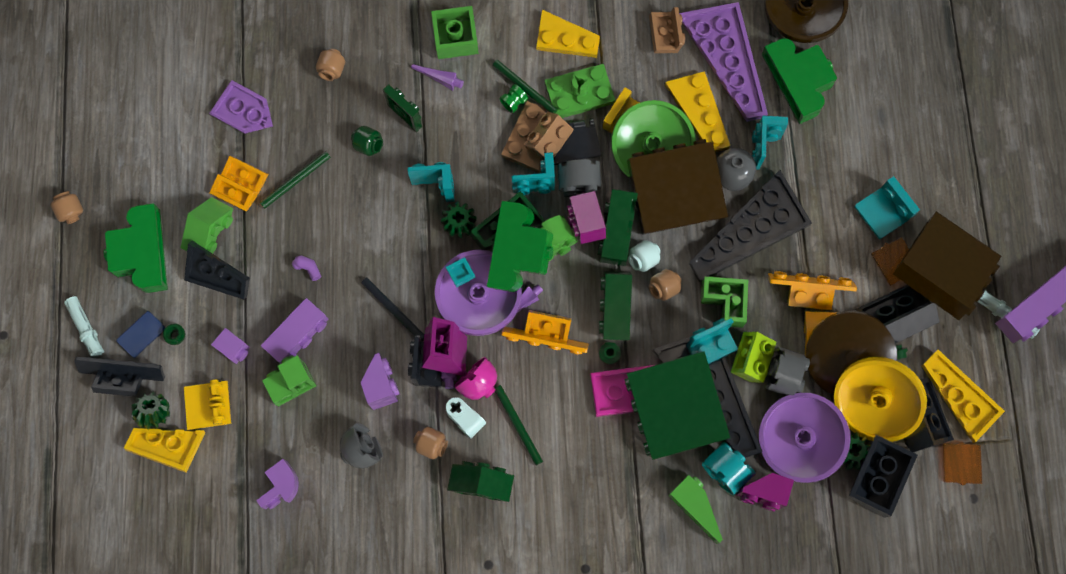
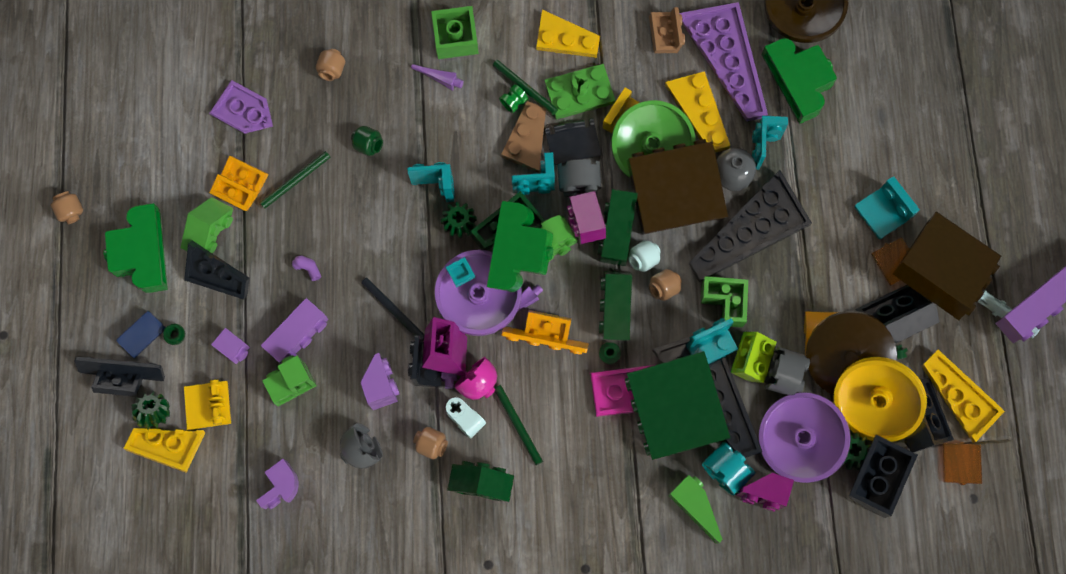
light aqua pin [64,296,104,358] -> none
dark green plate [383,84,422,133] -> none
medium nougat bracket [524,112,574,160] -> none
light orange bracket [768,271,857,310] -> none

